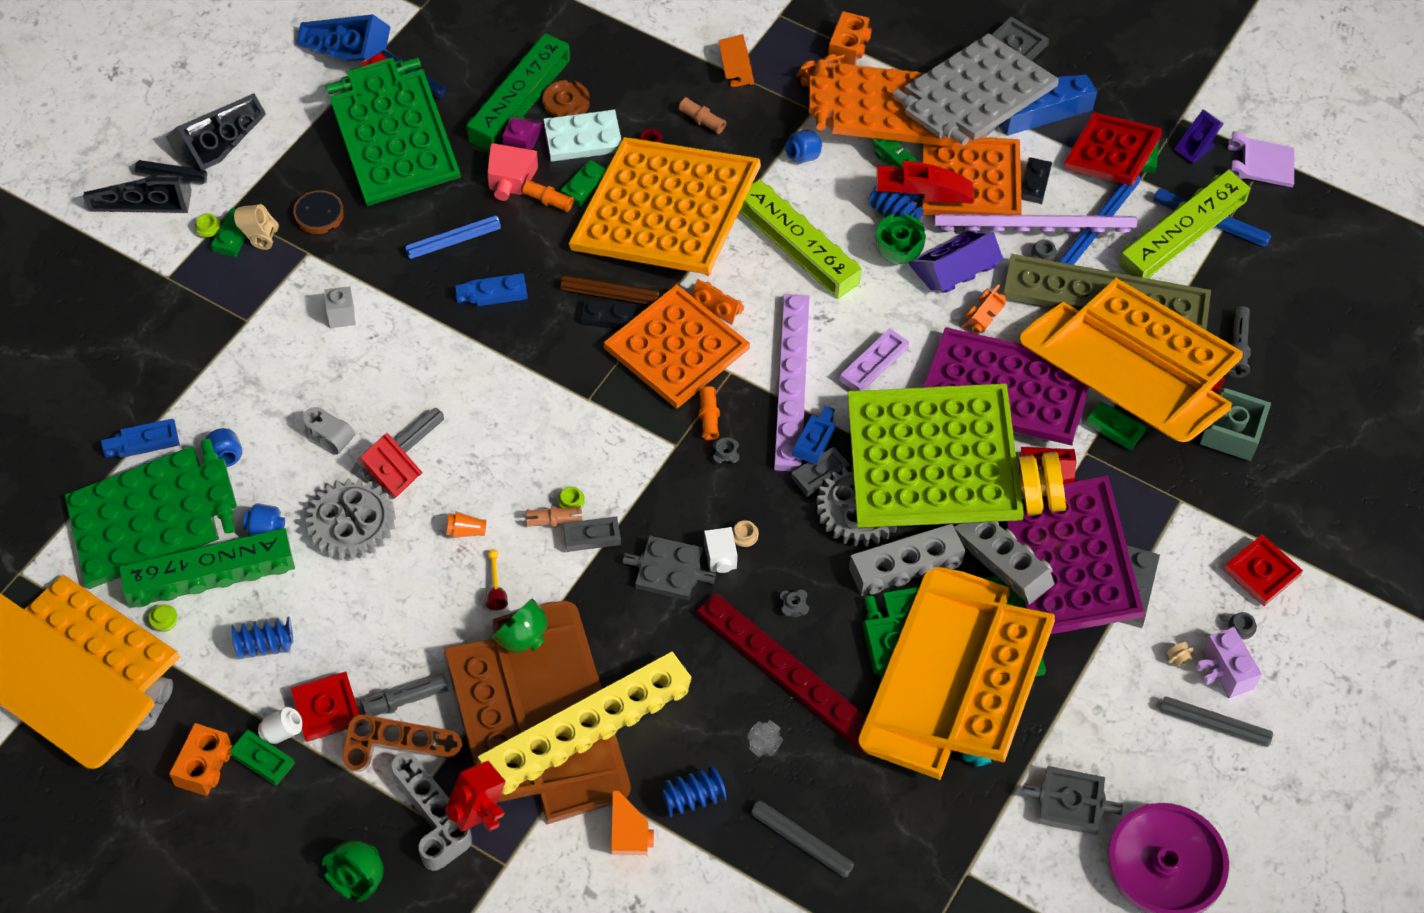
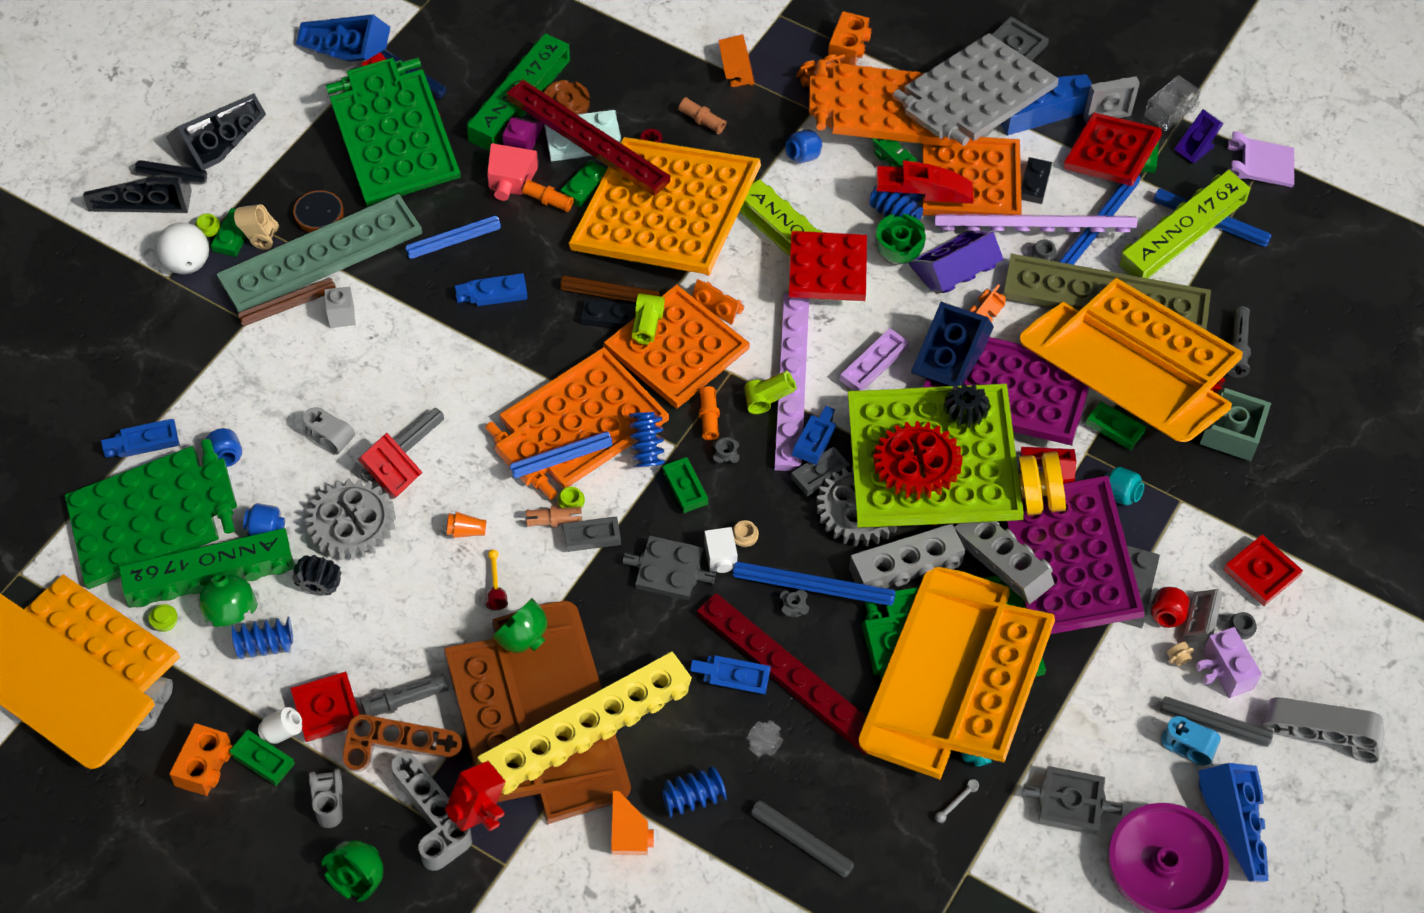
none -> white piece [156,222,209,275]
none -> green cylinder [198,574,258,627]
none -> sand green plate [217,194,422,313]
none -> reddish brown axle [238,278,336,326]
none -> black gear [292,555,342,596]
none -> light grey piece [309,768,343,828]
none -> orange plate [485,347,669,500]
none -> dark red plate [507,80,671,197]
none -> axle [510,431,612,478]
none -> blue piece [629,412,665,467]
none -> lime piece [632,293,665,345]
none -> green plate [663,457,709,513]
none -> blue hinge [690,655,771,695]
none -> blue axle [733,561,896,606]
none -> lime piece [744,370,797,414]
none -> red plate [789,231,867,301]
none -> red gear [873,421,963,500]
none -> dark blue slope [911,302,994,386]
none -> light grey hinge [935,779,979,823]
none -> black gear [943,383,989,428]
none -> light grey plate [1083,76,1140,124]
none -> teal head [1105,467,1144,506]
none -> clear brick [1144,75,1201,131]
none -> red head [1151,586,1190,628]
none -> dark azure piece [1161,716,1221,766]
none -> light grey plate [1183,589,1223,643]
none -> blue wedge [1198,763,1269,882]
none -> light grey beam [1263,697,1384,764]

